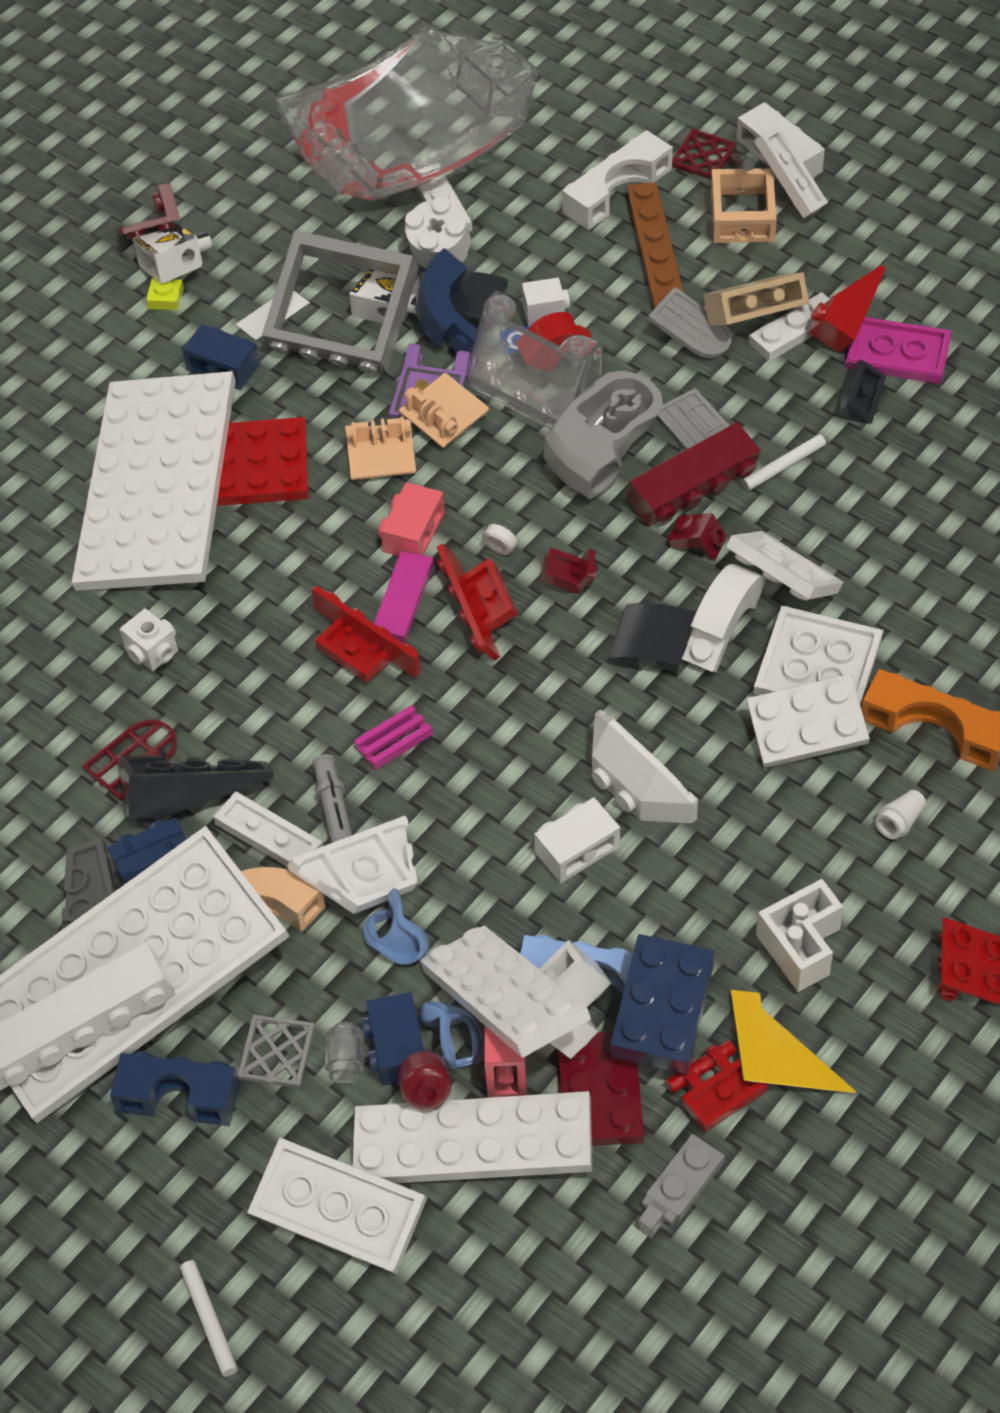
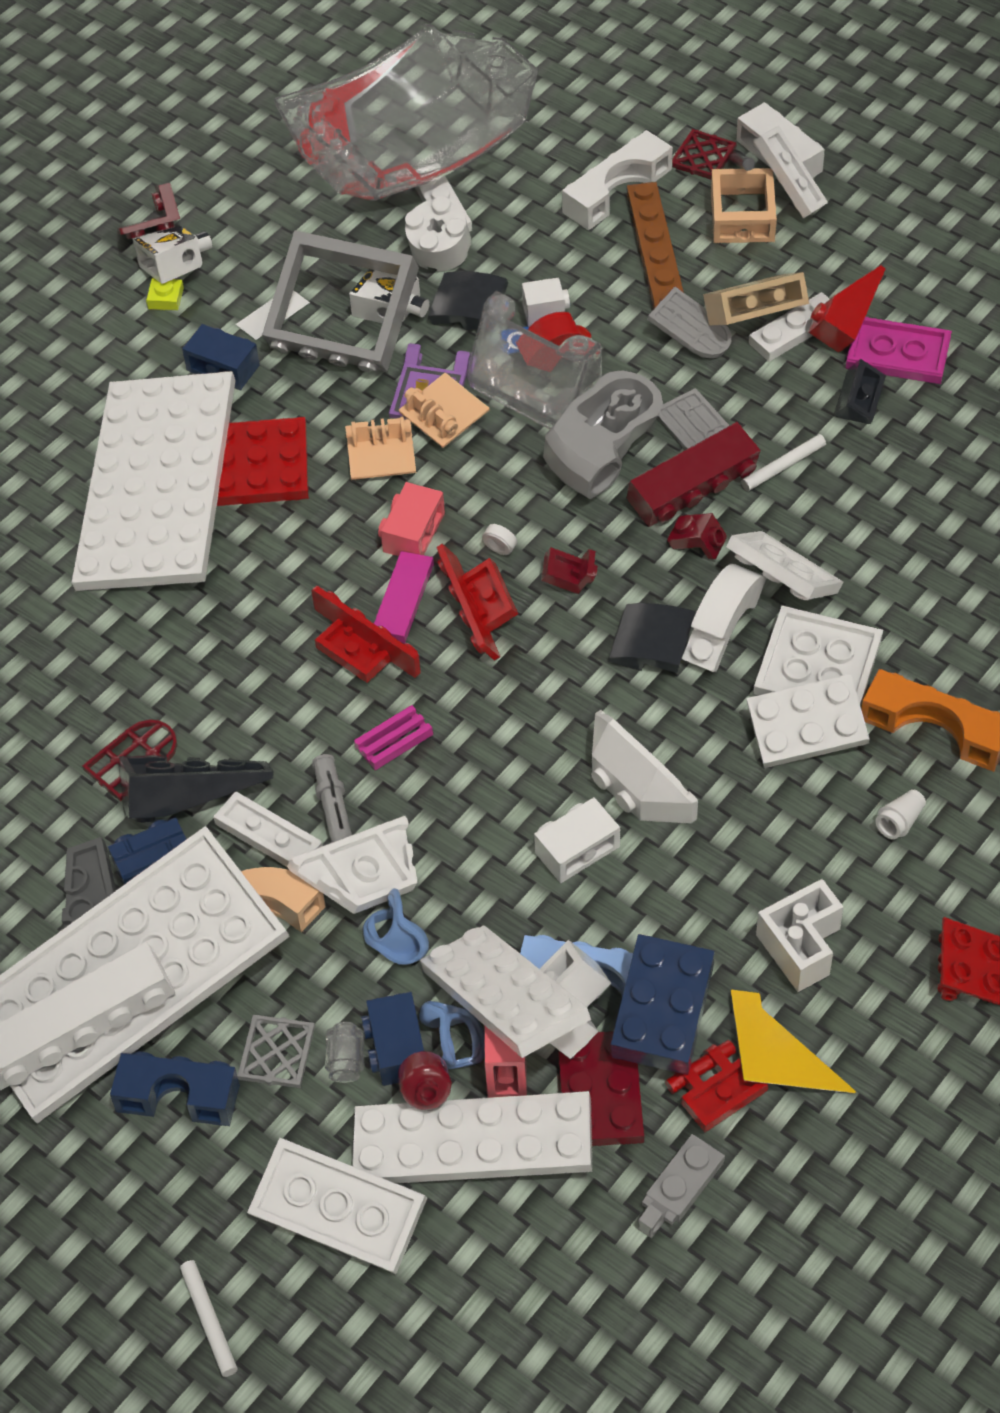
white brick [120,608,178,672] -> none
dark blue arch [415,248,485,360] -> none

